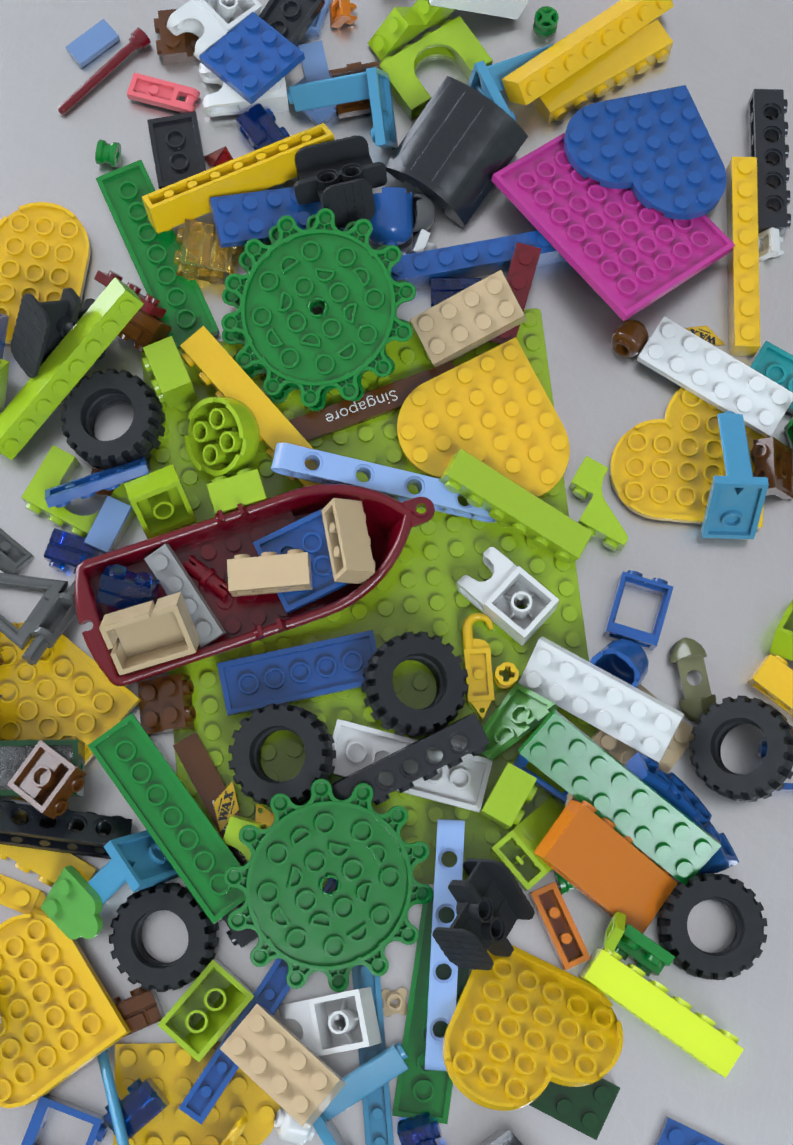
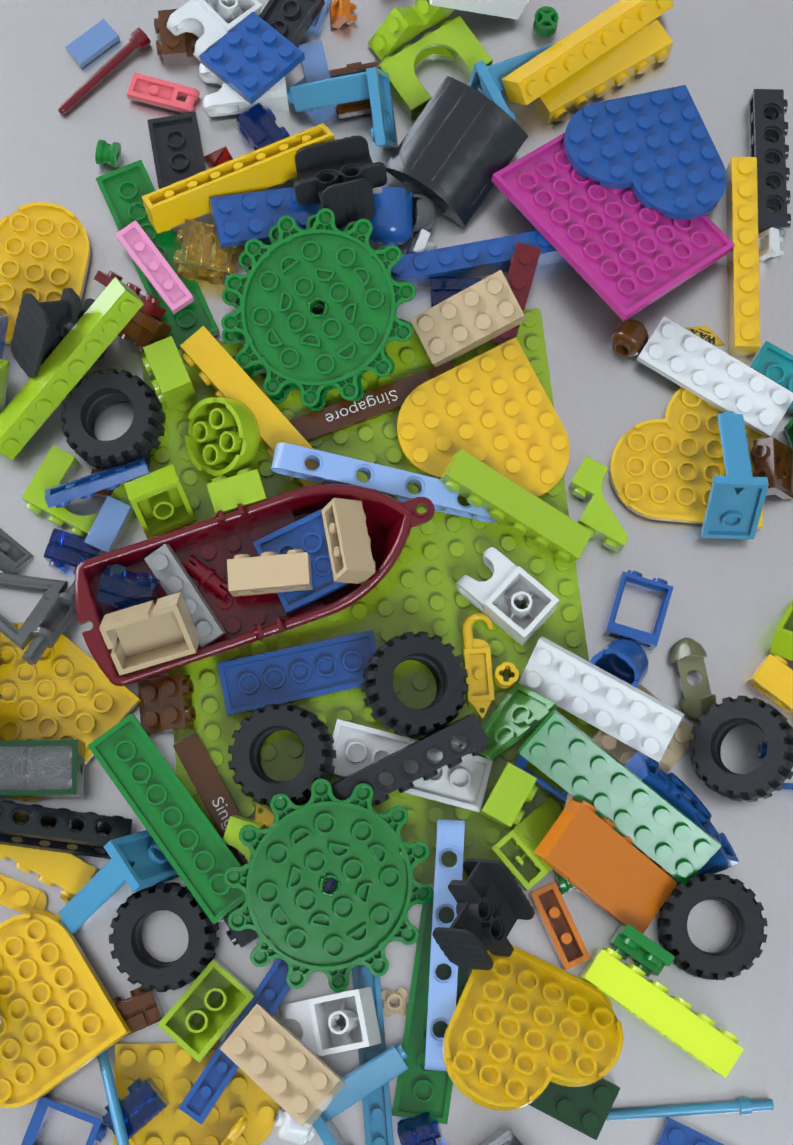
plate [7,740,87,819] -> none
bright green plate [40,865,103,940] -> none
yellow sticker [213,781,239,831] -> none
lime tile [604,911,626,952] -> none
none -> bright pink plate [115,220,195,314]
none -> dark azure bar [607,1097,774,1121]

